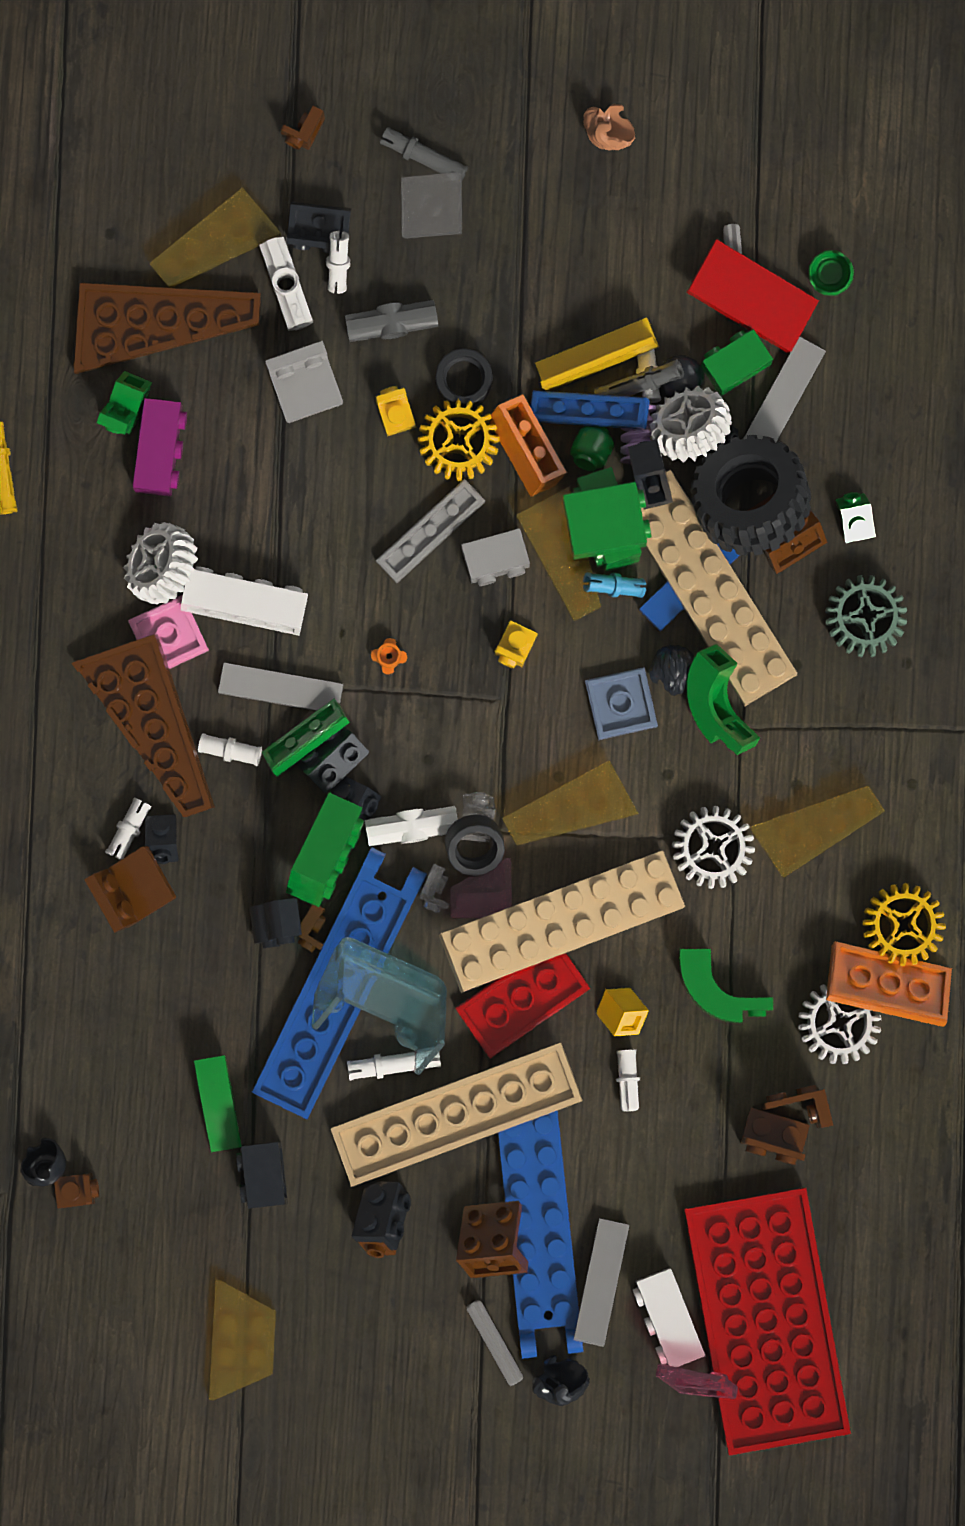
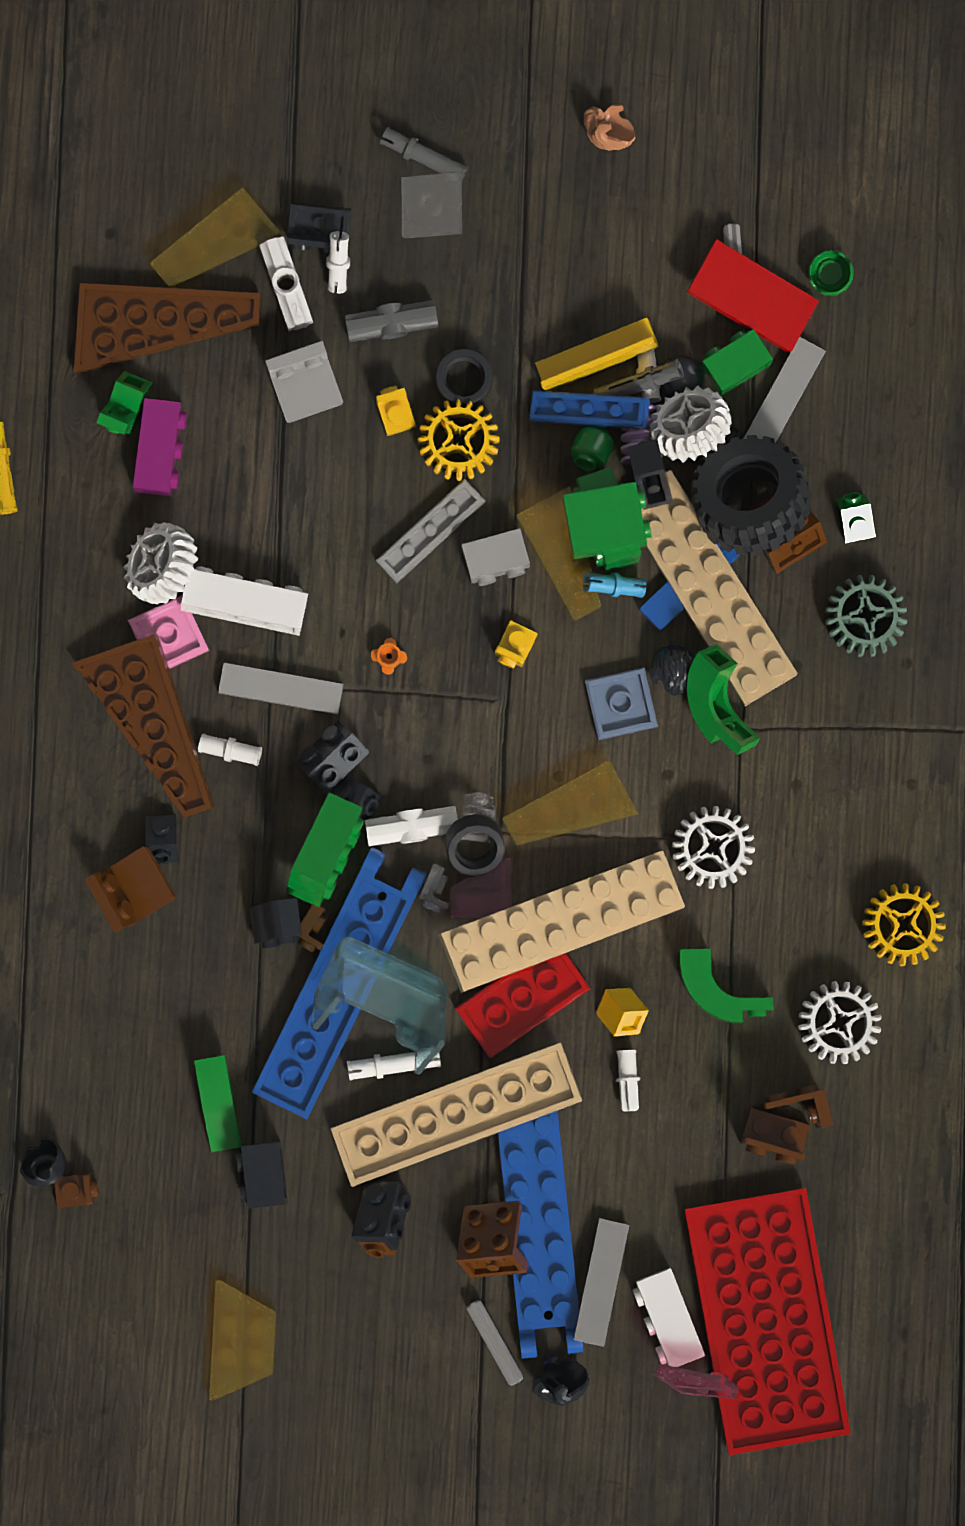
white pin [105,798,151,860] -> none
green tile [262,698,350,776] -> none
reddish brown bracket [281,106,325,150] -> none
orange brick [489,395,567,497] -> none
clear yellow wing [749,786,885,878] -> none
orange tile [826,941,952,1027] -> none

